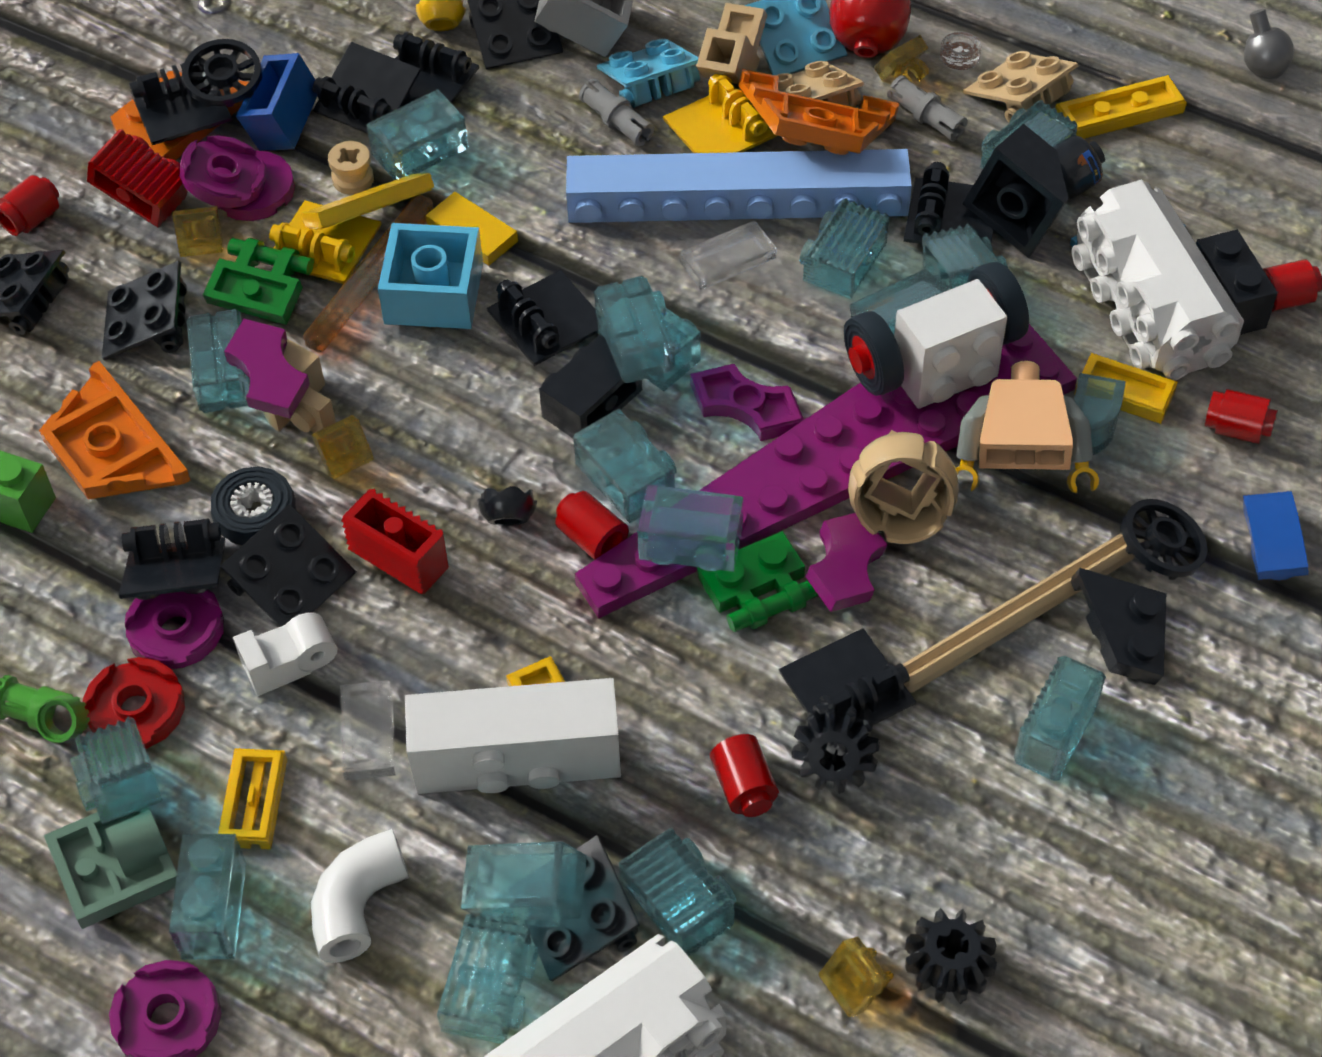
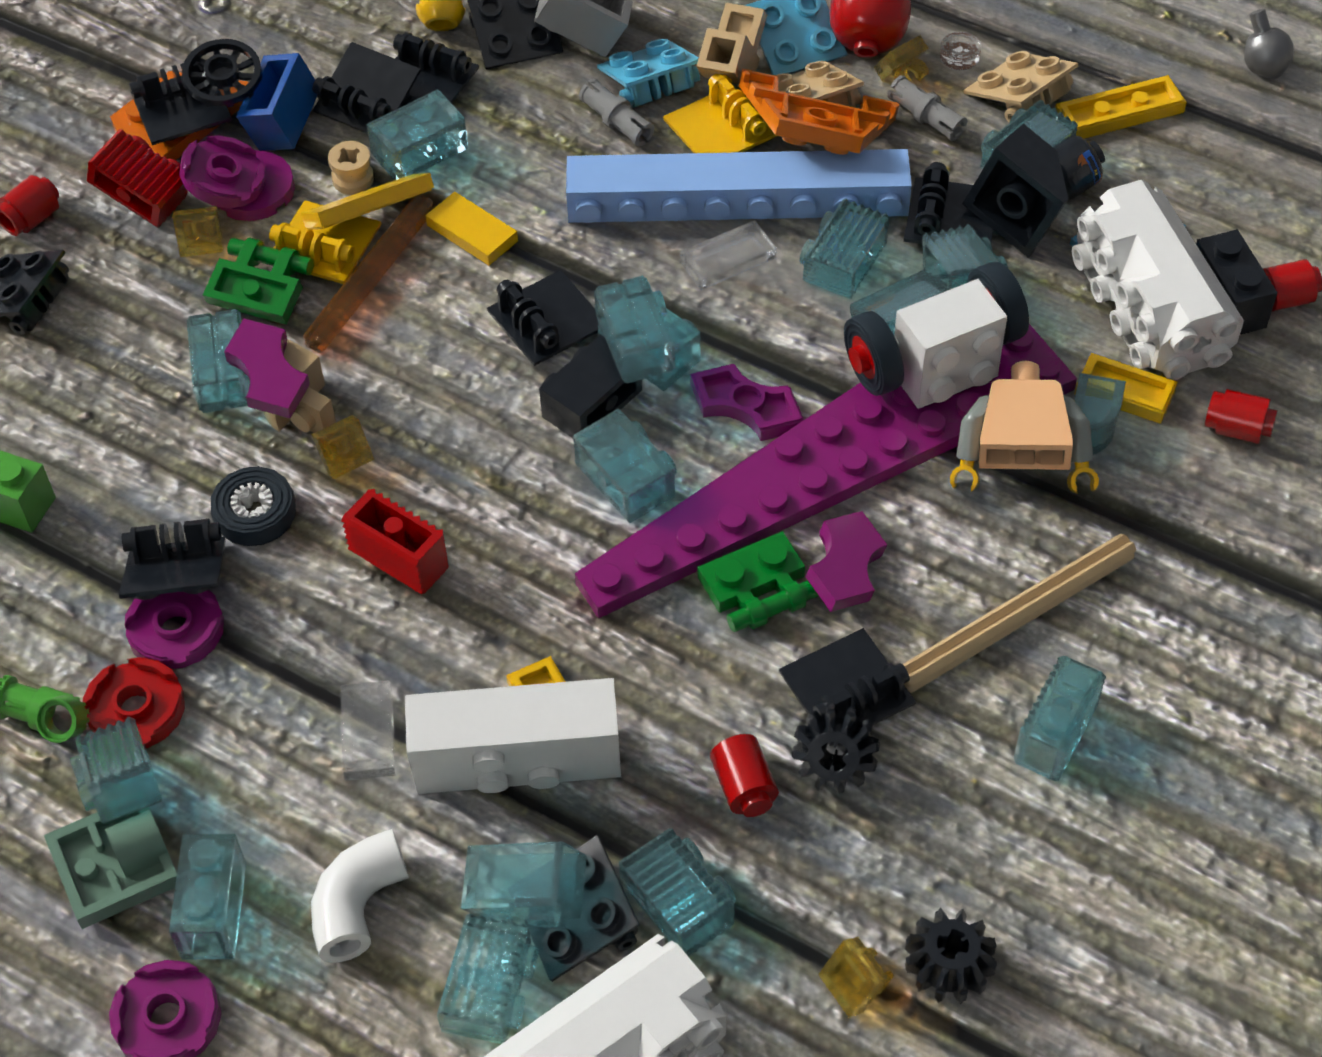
orange wing [39,361,191,500] -> none
black hinge [102,260,187,360] -> none
yellow tile [217,748,287,850] -> none
black hinge [220,504,357,627] -> none
white leg [233,613,338,697] -> none
medium azure brick [378,223,483,329] -> none
black plate [477,486,537,526] -> none
red brick [555,491,629,560] -> none
clear light blue piece [637,484,743,572] -> none
tan piece [848,430,959,544] -> none
black wing [1071,568,1167,685] -> none
black wheel [1120,499,1208,580] -> none
blue slope [1243,491,1309,580] -> none

